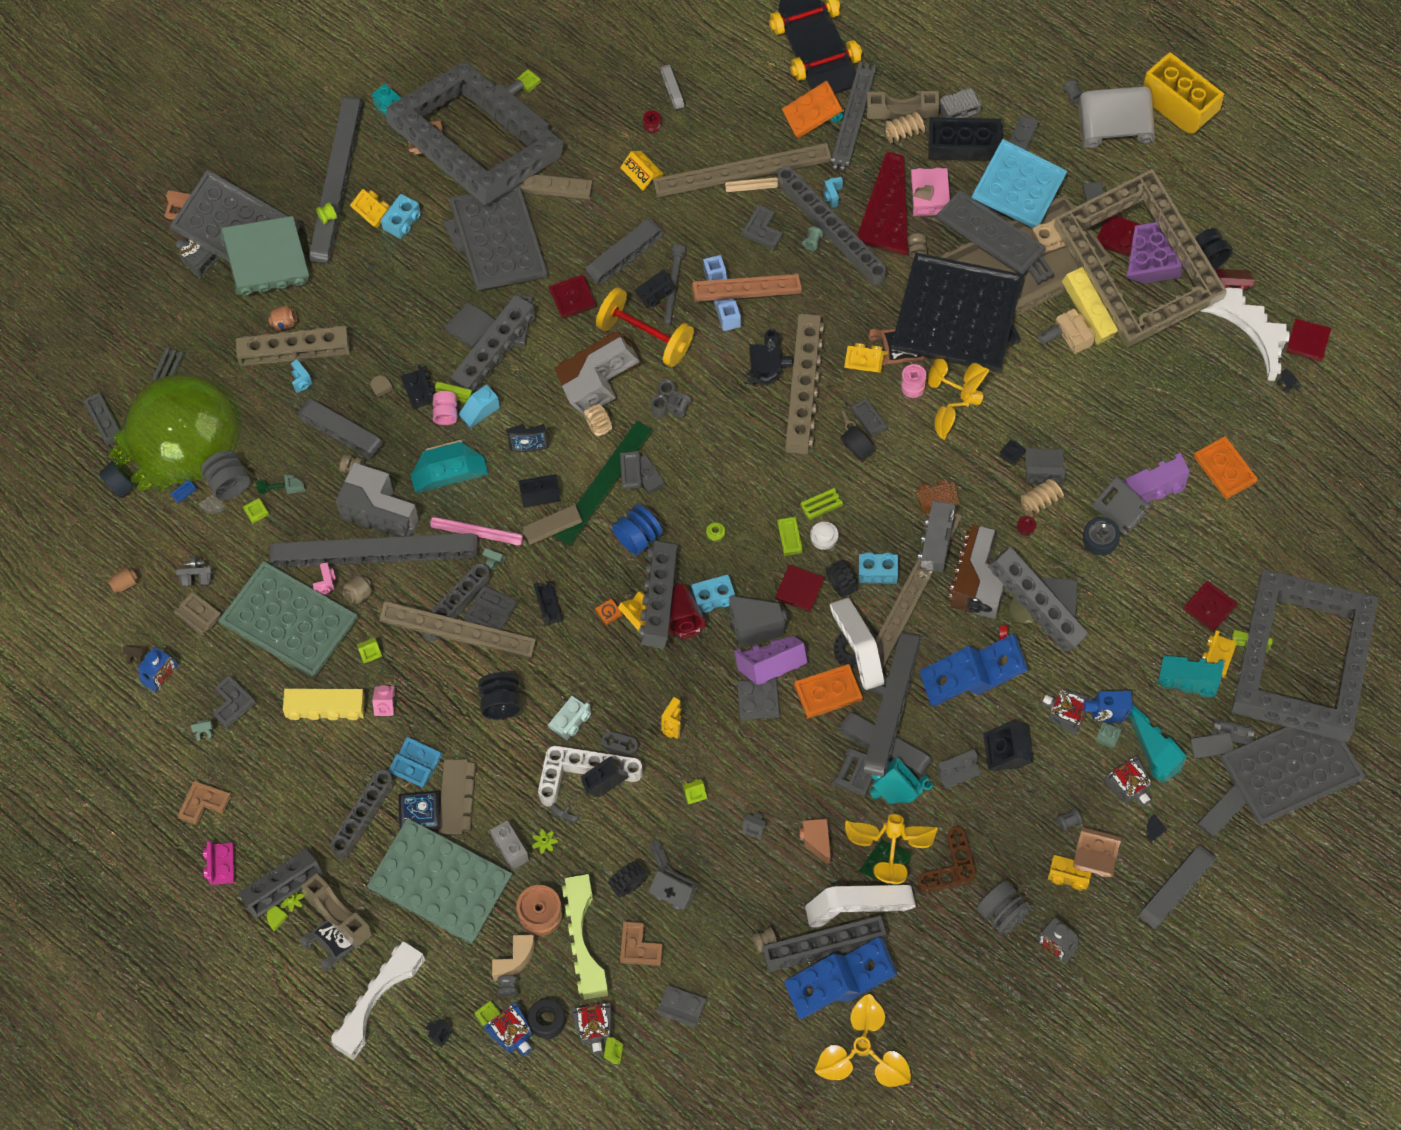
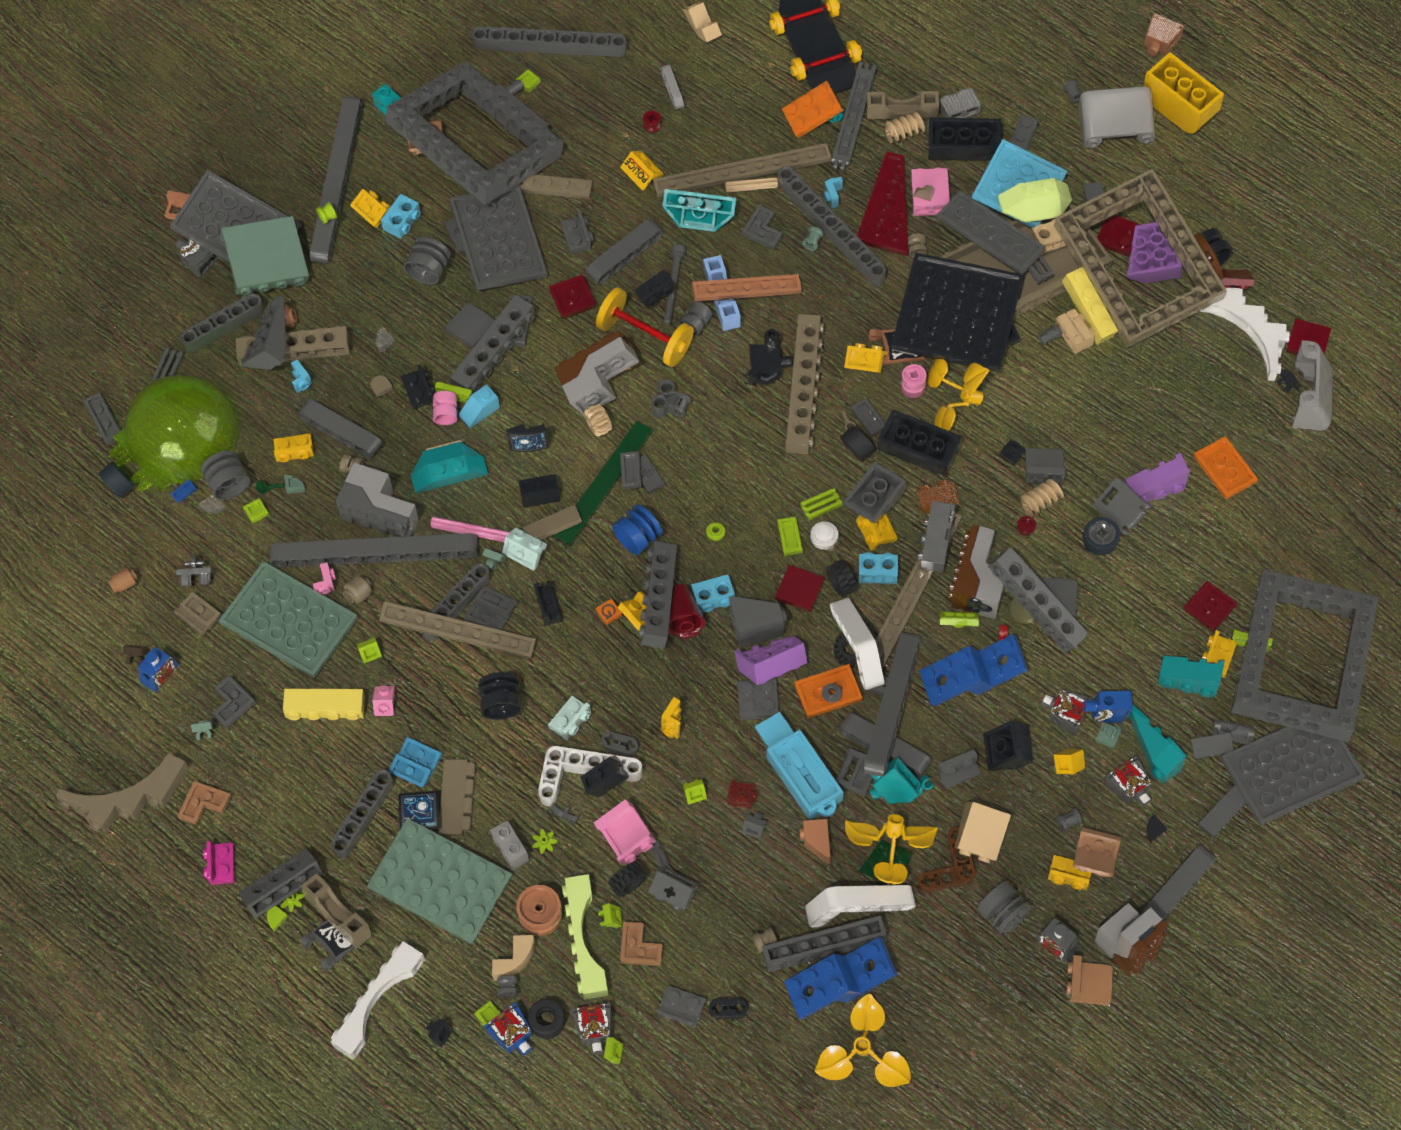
none -> dark tan arch [56,753,189,833]
none -> dark grey beam [180,294,264,352]
none -> dark grey wedge [242,296,286,370]
none -> yellow bracket [273,433,314,462]
none -> clear tile [376,327,395,352]
none -> dark grey wheel [403,237,451,285]
none -> dark grey beam [471,26,627,57]
none -> light aqua bracket [502,528,547,571]
none -> dark grey bracket [560,211,593,254]
none -> bright pink panel [594,799,656,865]
none -> lime tile [598,903,623,929]
none -> teal wedge [663,189,737,232]
none -> dark grey wheel [679,301,713,336]
none -> tan brick [683,2,722,42]
none -> black beam [709,998,748,1020]
none -> clear red brick [727,779,758,809]
none -> medium azure piece [755,712,844,820]
none -> dark grey plate [822,684,842,703]
none -> dark grey slope [843,462,906,524]
none -> yellow bracket [856,514,898,551]
none -> black brick [877,409,962,477]
none -> lime plate [939,611,979,628]
none -> tan slope [955,802,1011,863]
none -> yellowish green wedge [998,178,1072,223]
none -> yellow panel [1054,748,1085,774]
none -> medium nougat bracket [1066,955,1113,1006]
none -> piece [1094,903,1168,977]
none -> nougat torso [1144,13,1184,56]
none -> reddish brown tile [1194,233,1224,280]
none -> light grey windscreen [1292,340,1333,430]

